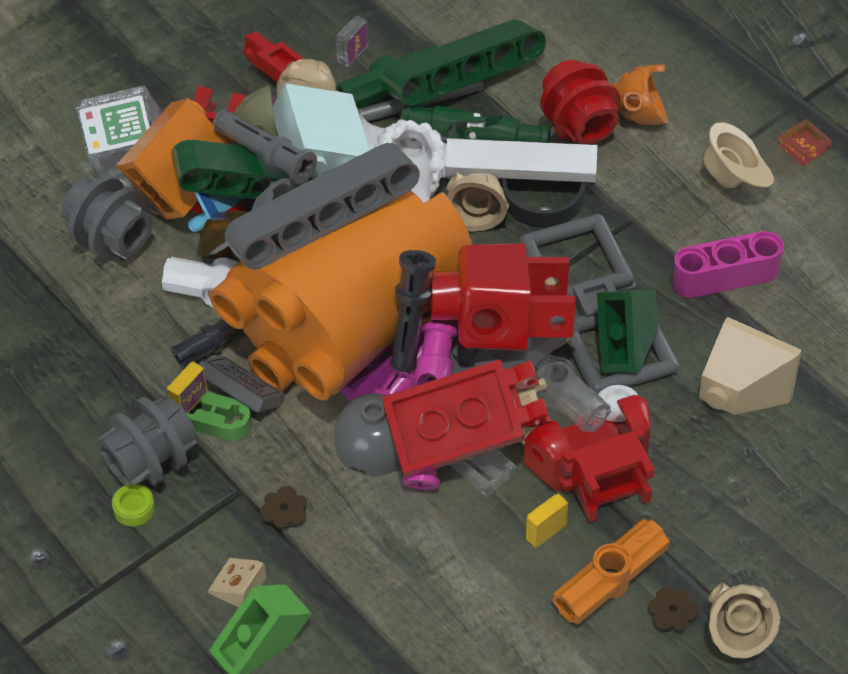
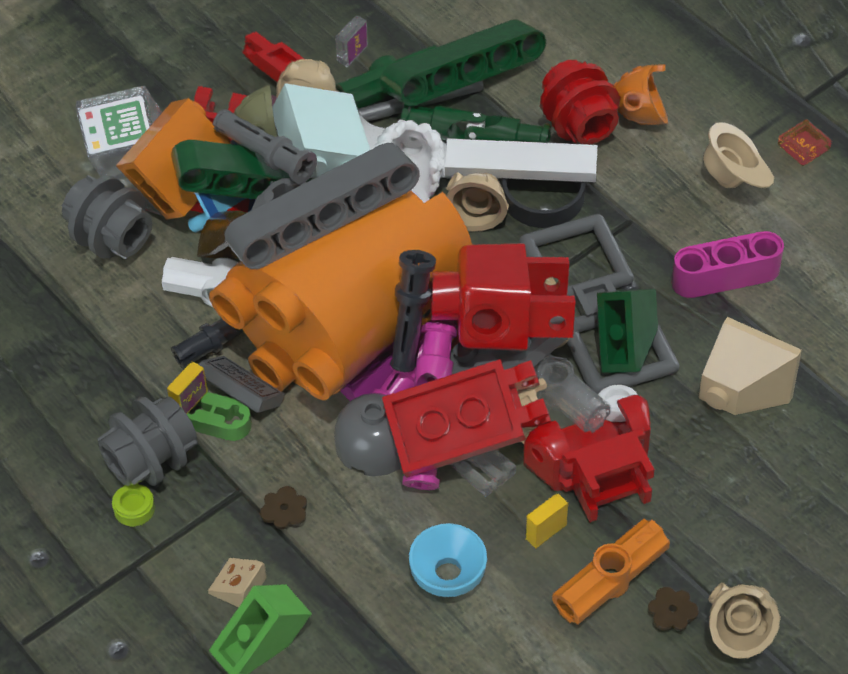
none -> medium azure piece [409,523,487,597]

